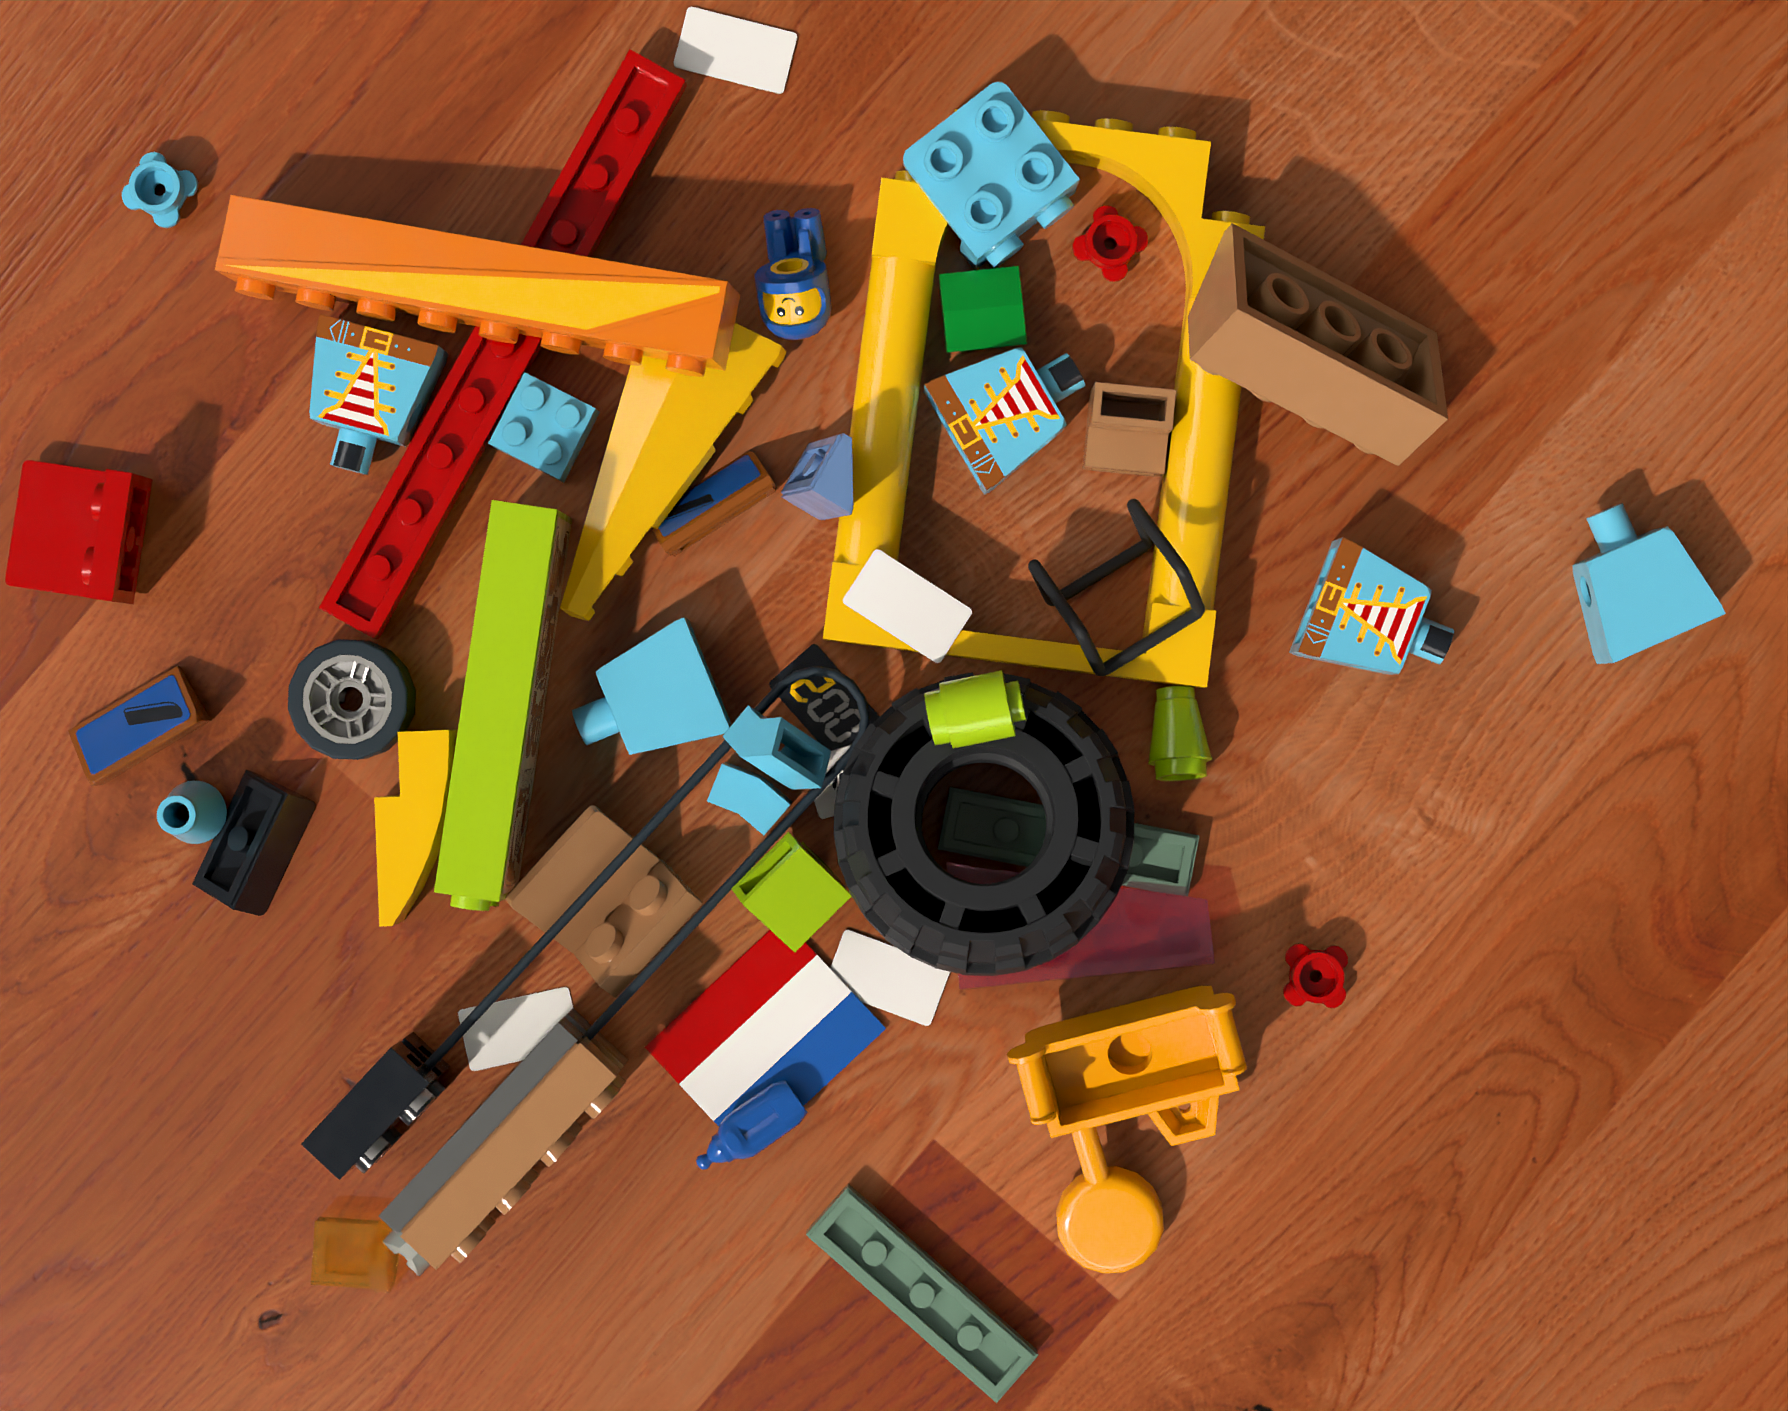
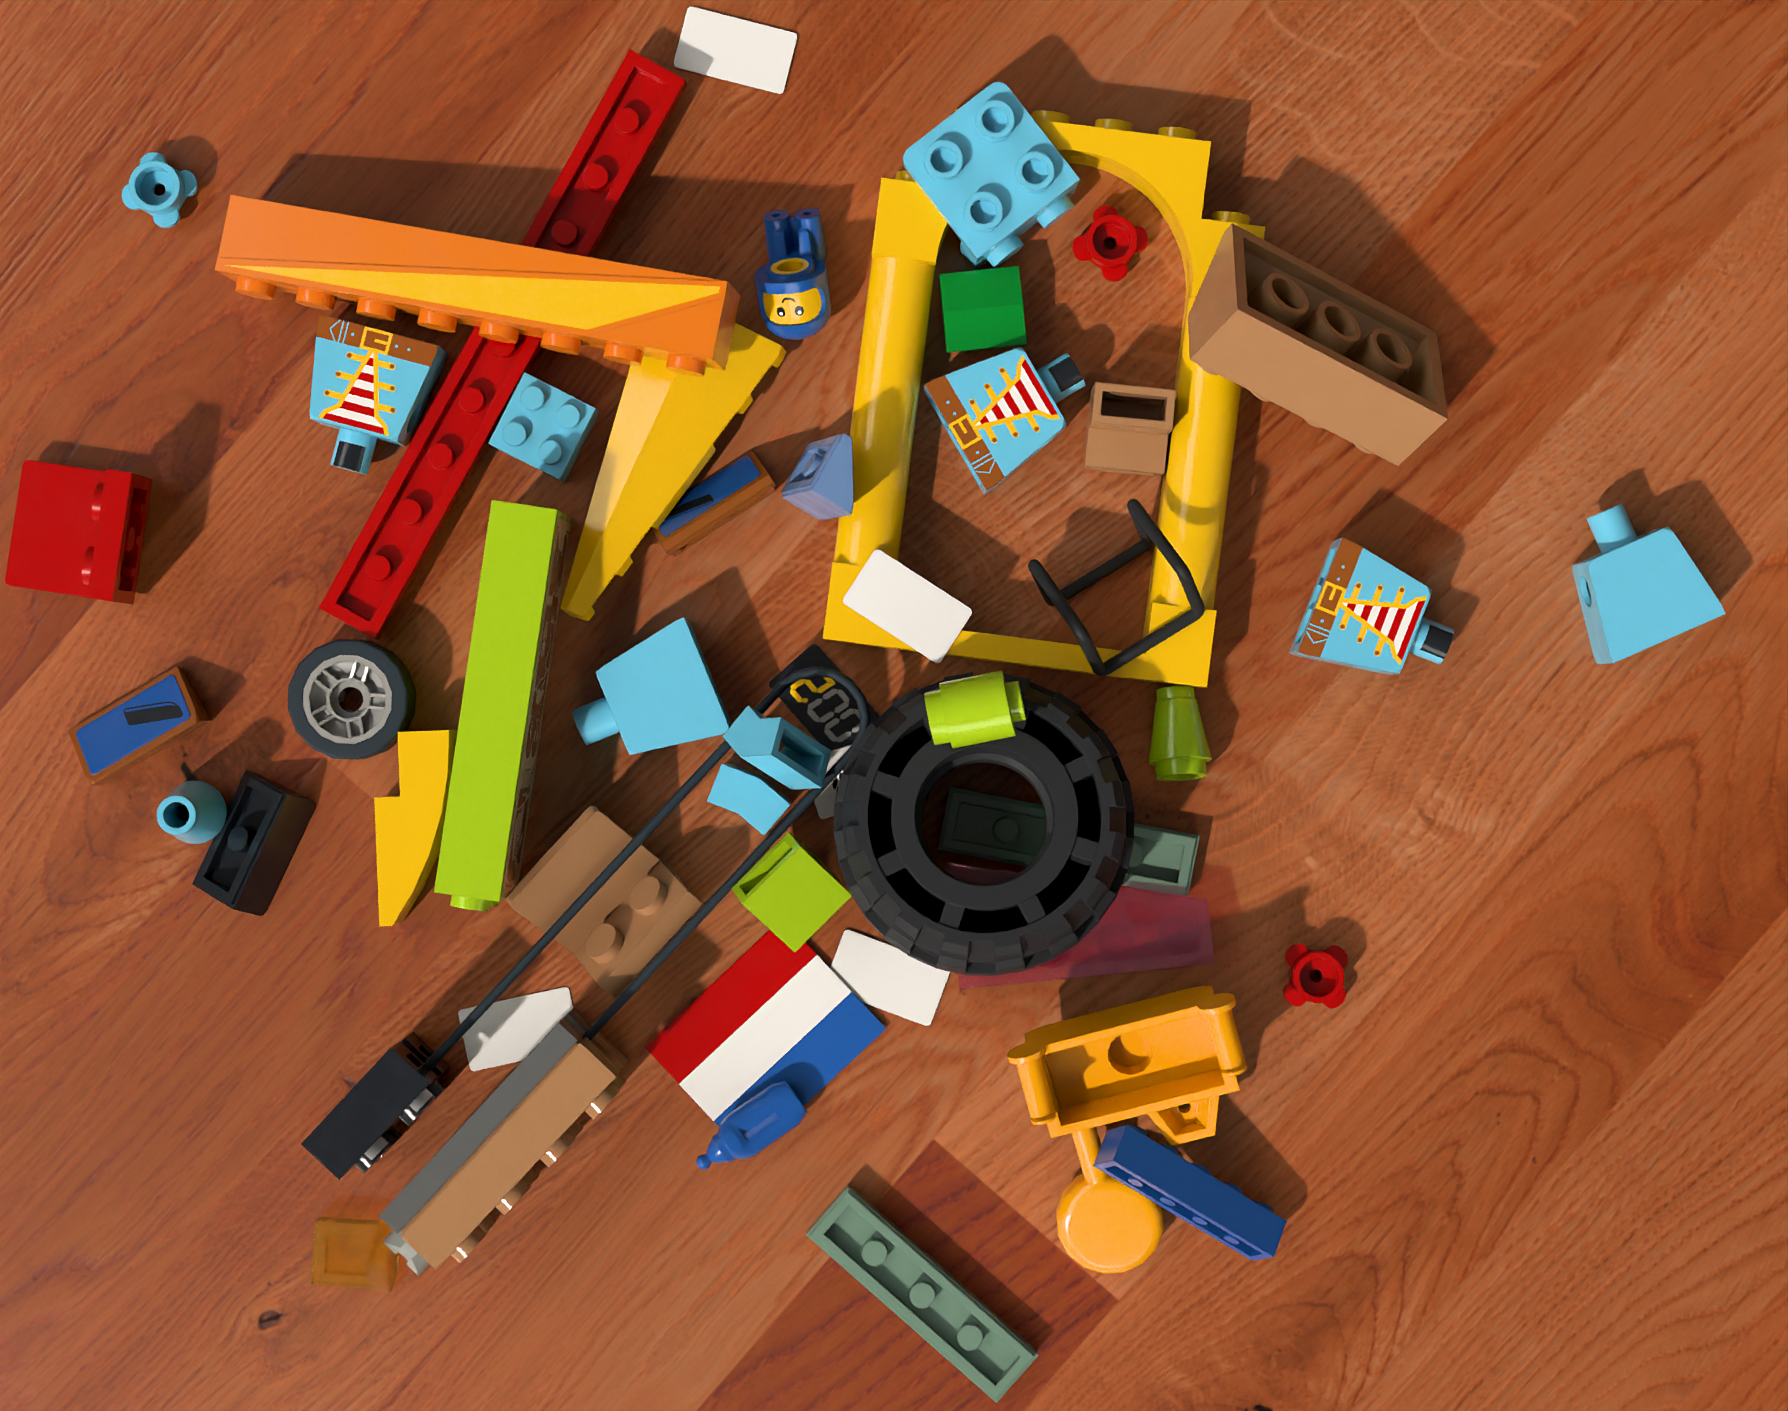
none -> blue piece [1093,1124,1287,1261]

